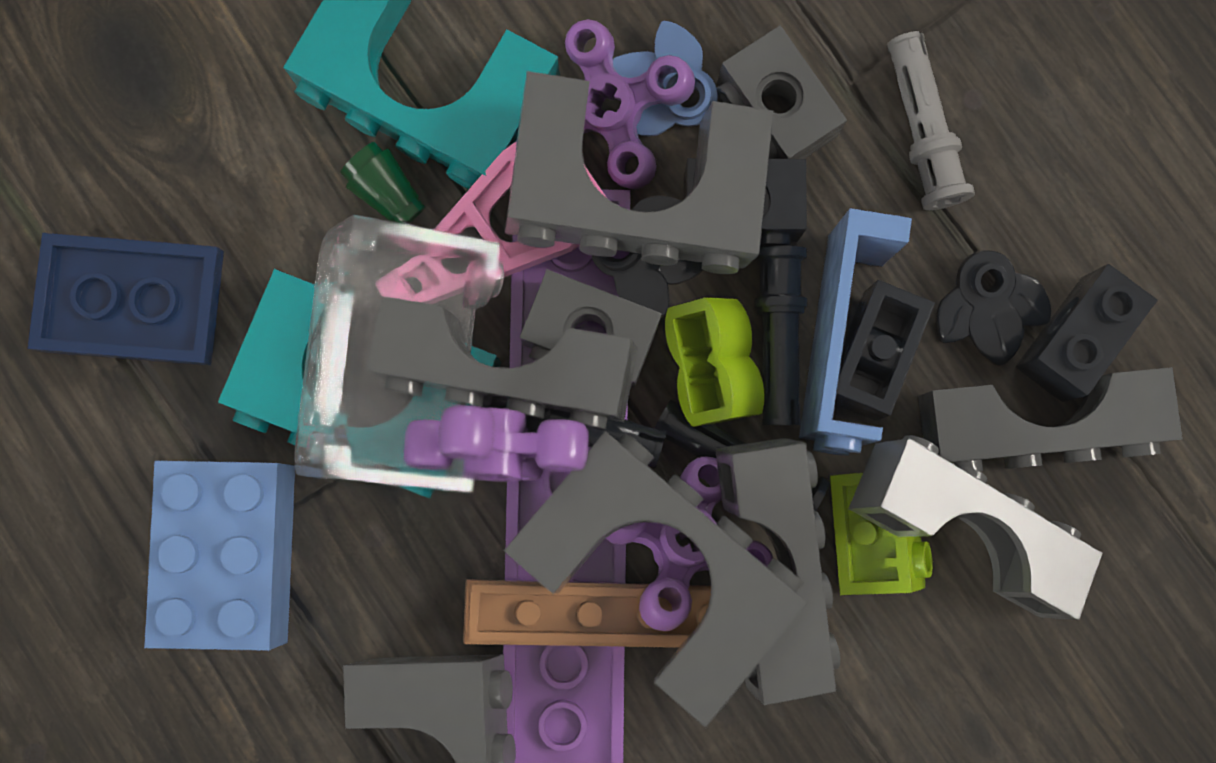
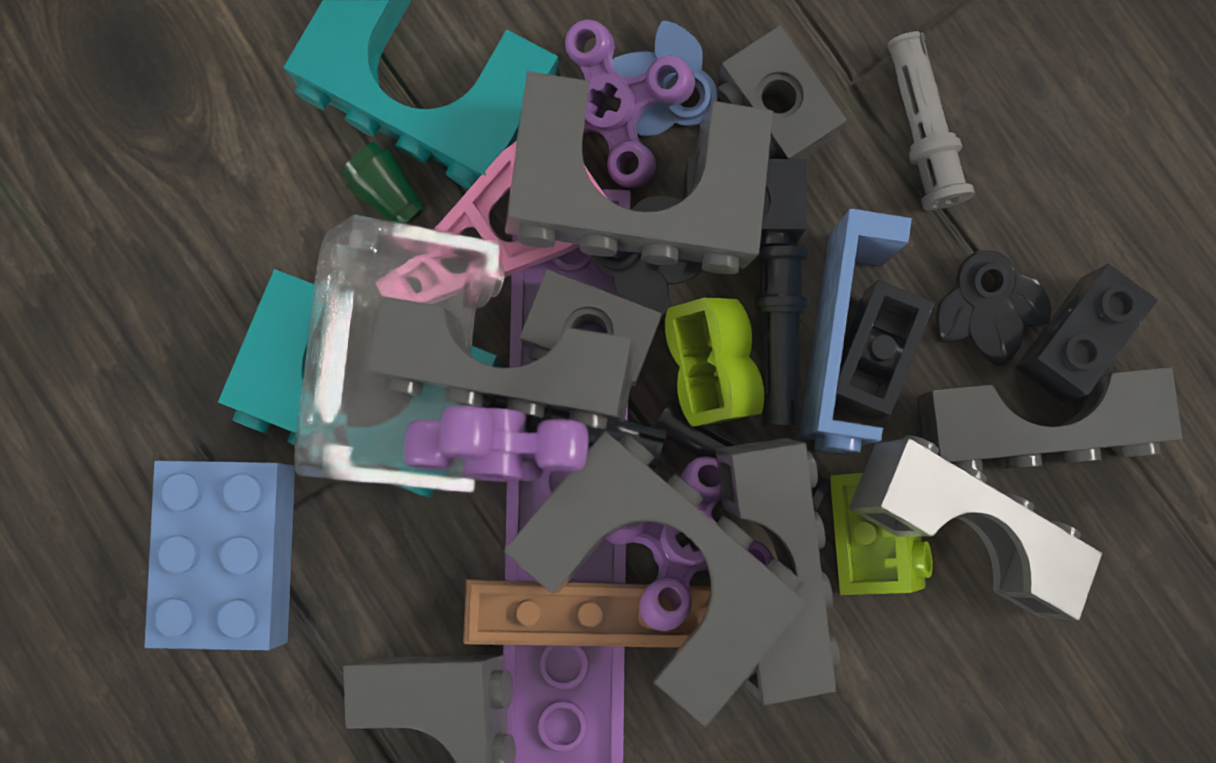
dark blue plate [27,233,224,366] -> none

